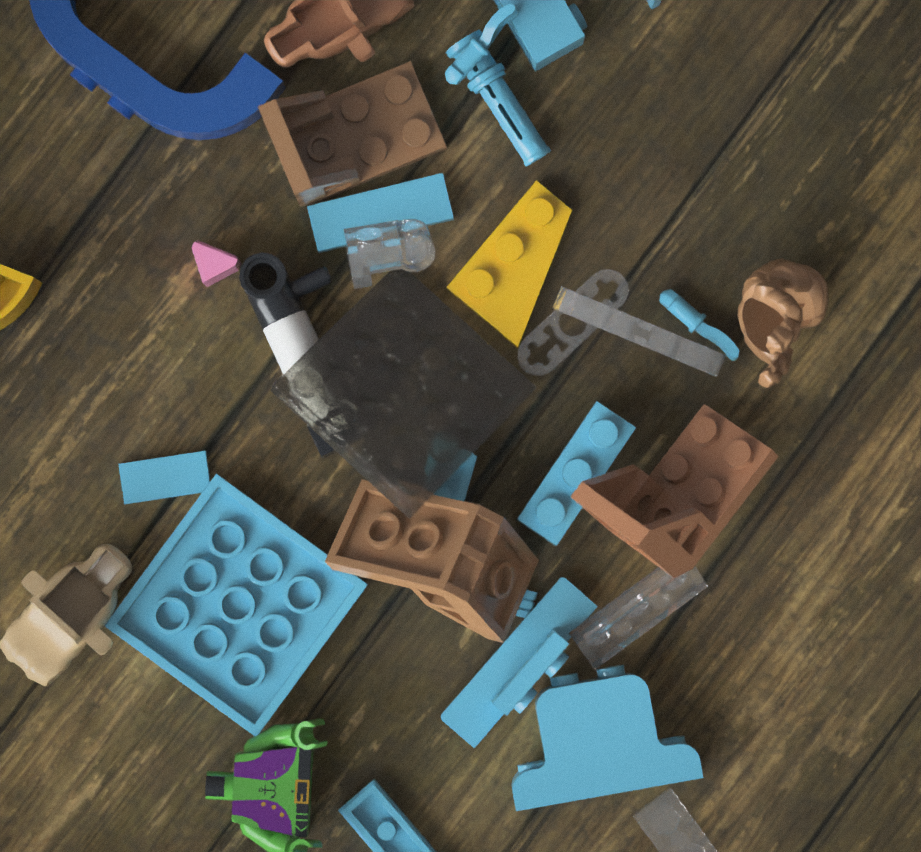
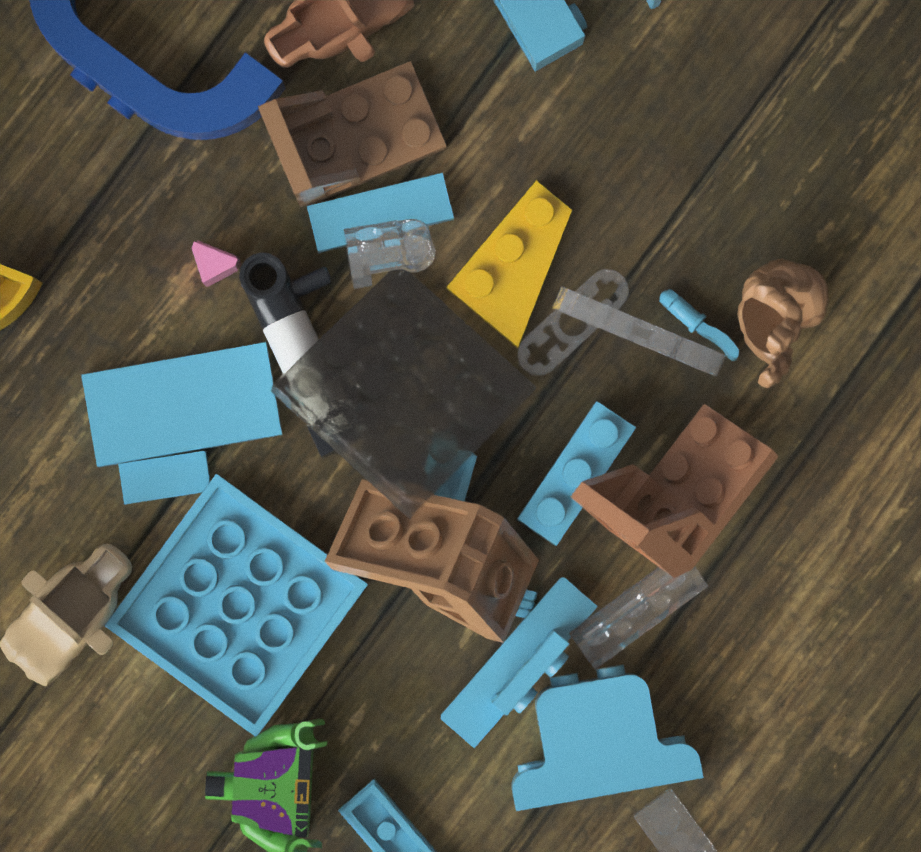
medium azure piece [445,4,519,85] -> none
medium azure pin [446,29,551,167] -> none
none -> medium azure tile [81,342,283,467]

